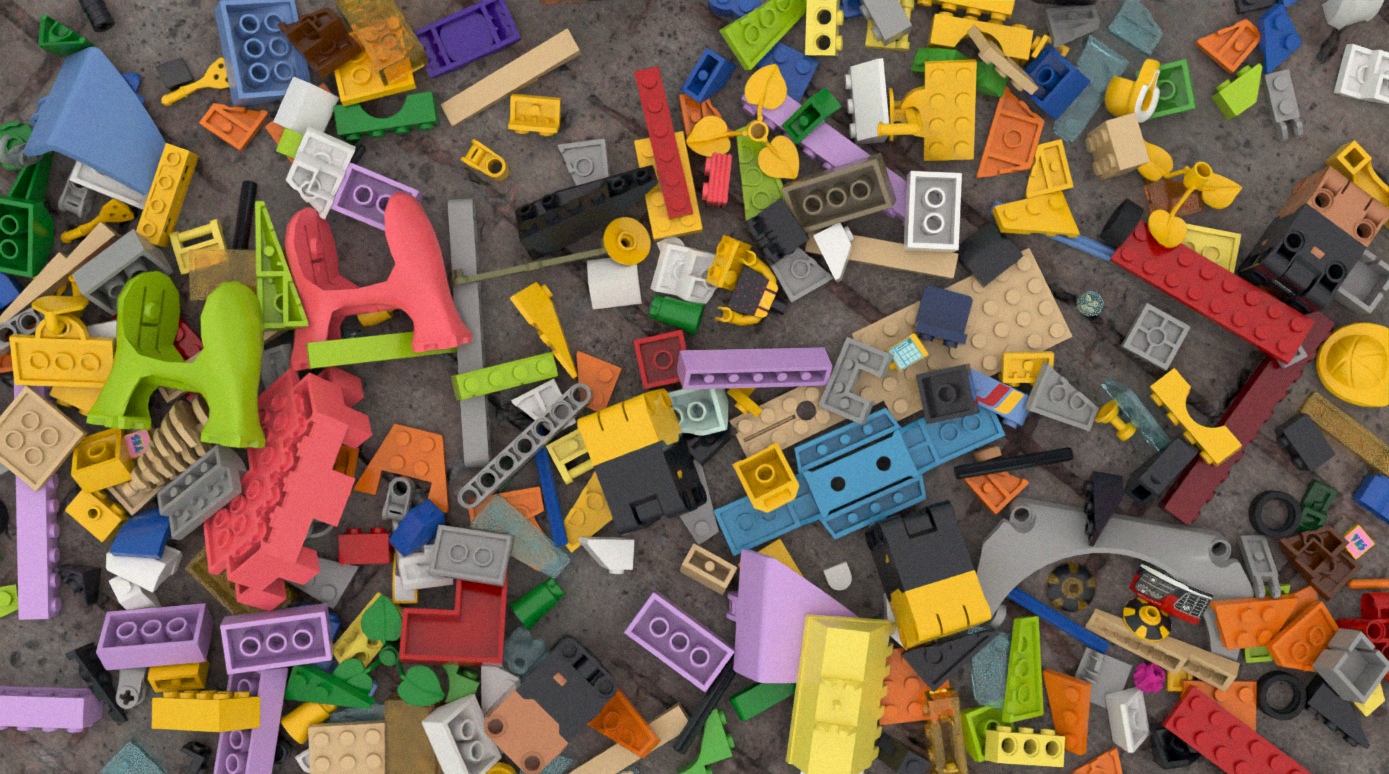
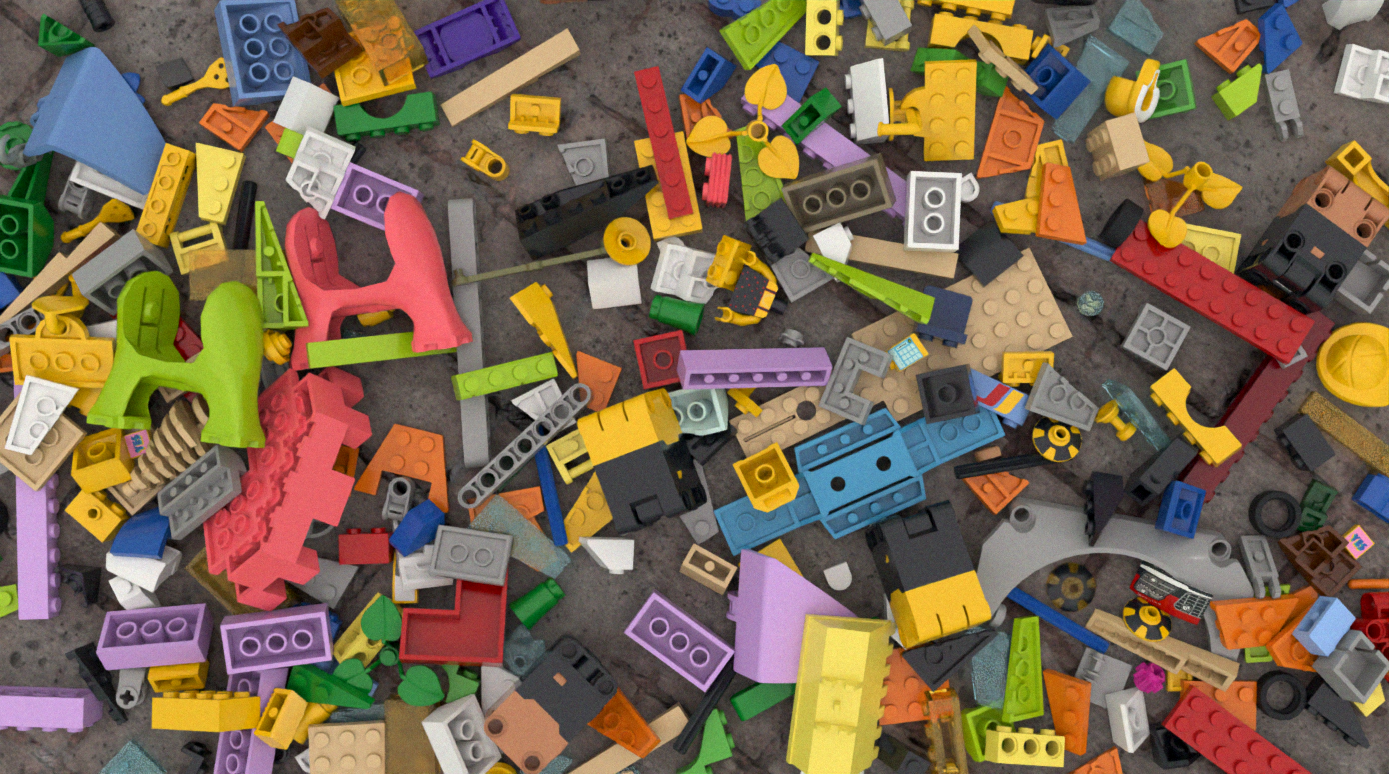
none -> white wing [5,375,80,455]
none -> light yellow wing [196,143,246,225]
none -> yellow brick [254,688,308,750]
none -> yellow plate [263,329,292,365]
none -> light grey plate [778,329,804,348]
none -> lime wedge [807,252,935,325]
none -> white tile [961,172,979,203]
none -> dish [1032,417,1082,462]
none -> orange wing [1036,162,1087,245]
none -> blue slope [1155,480,1206,539]
none -> light blue brick [1292,596,1356,657]

